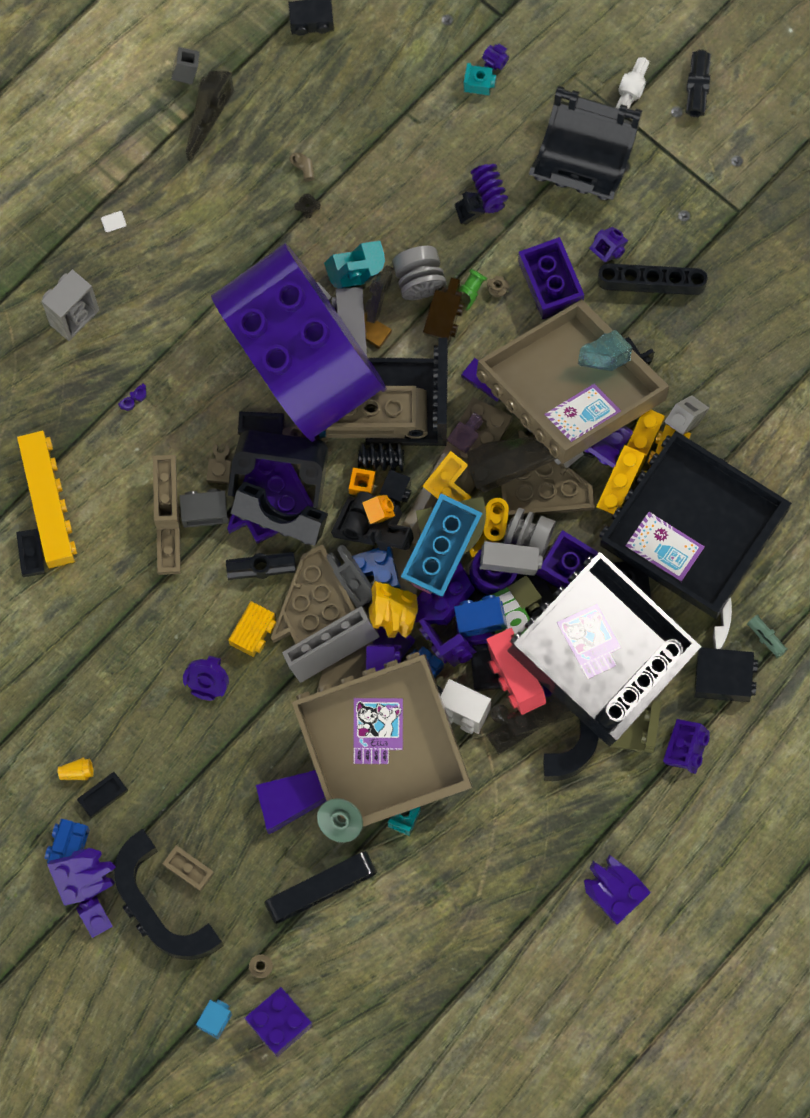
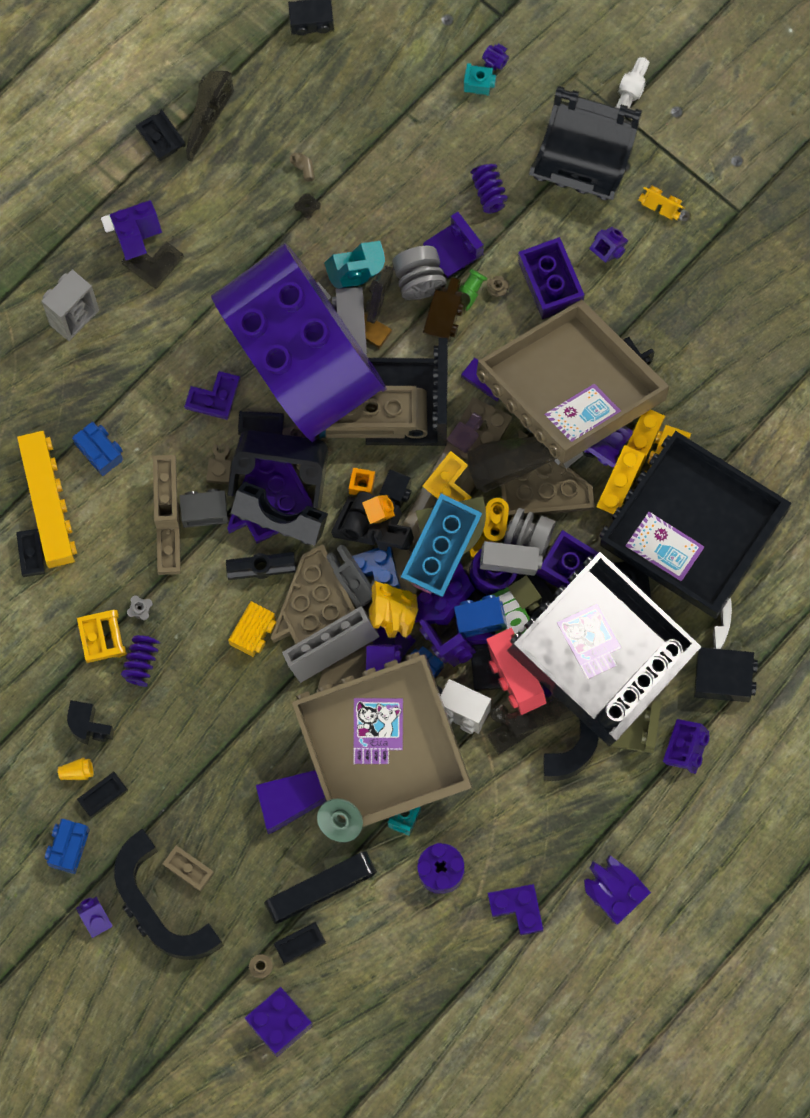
dark purple plate [47,848,116,906] -> none
dark purple piece [118,383,147,411] -> none
dark grey brick [171,47,200,84] -> none
dark purple tile [183,656,229,701] -> none
dark azure brick [196,999,232,1039] -> none
black piece [358,443,404,472] -> none
black bracket [454,191,485,225] -> none
clear light blue slope [578,329,632,371] -> none
black beam [598,263,708,295] -> none
light grey brick [664,395,709,435] -> none
black piece [686,50,711,118] -> none
sand green pin [747,615,788,658] -> none
none -> black brick [67,700,114,745]
none -> blue brick [72,422,123,476]
none -> yellow plate [77,610,127,663]
none -> dark purple brick [109,200,162,260]
none -> clear smoke plate [121,241,184,289]
none -> dark purple piece [121,635,161,687]
none -> light grey plate [127,596,153,620]
none -> black plate [135,110,186,162]
none -> dark purple plate [184,371,240,420]
none -> black tile [273,922,326,965]
none -> dark purple brick [417,843,465,894]
none -> dark purple bracket [423,212,484,278]
none -> dark purple plate [488,884,543,936]
none -> yellow hinge [638,185,685,221]

